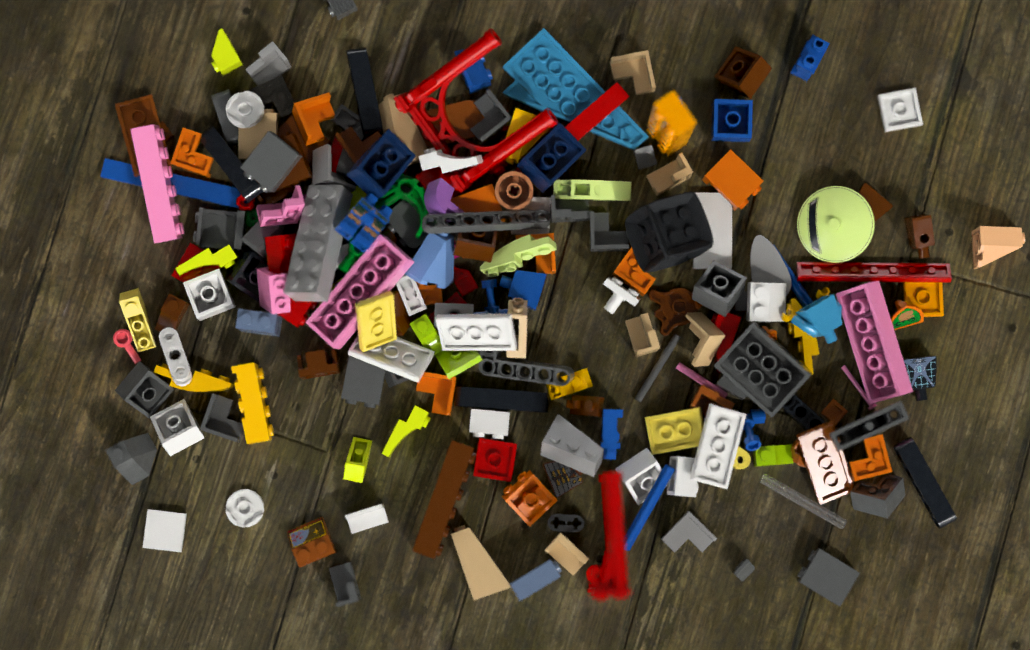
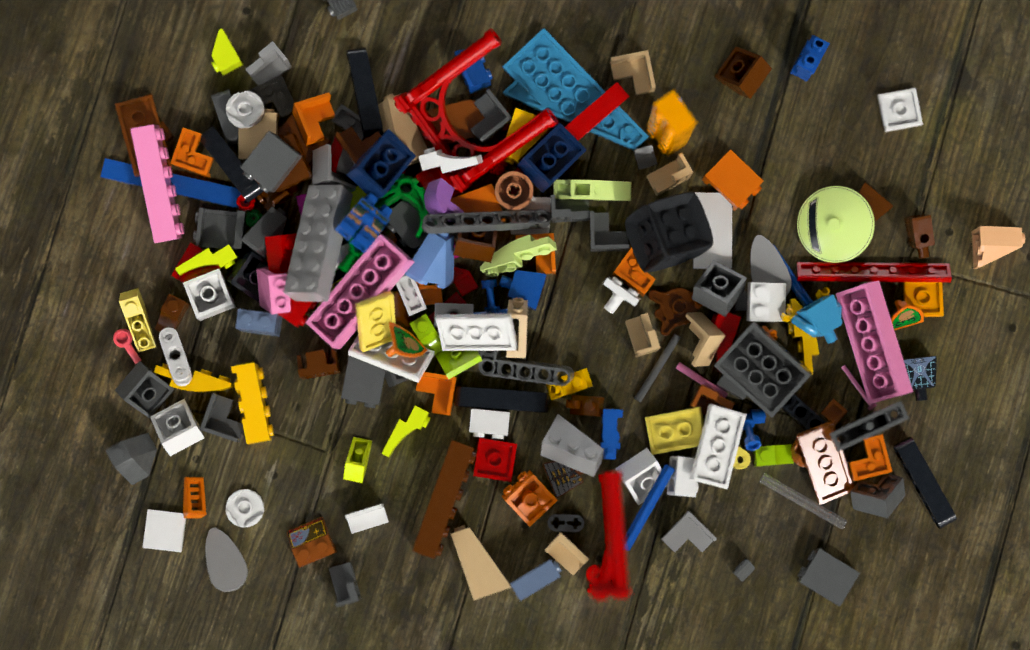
bright pink panel [256,185,305,227] -> none
blue brick [711,99,753,142] -> none
none -> orange slope [183,477,206,518]
none -> light grey shield [205,528,248,592]
none -> shield [386,322,427,358]

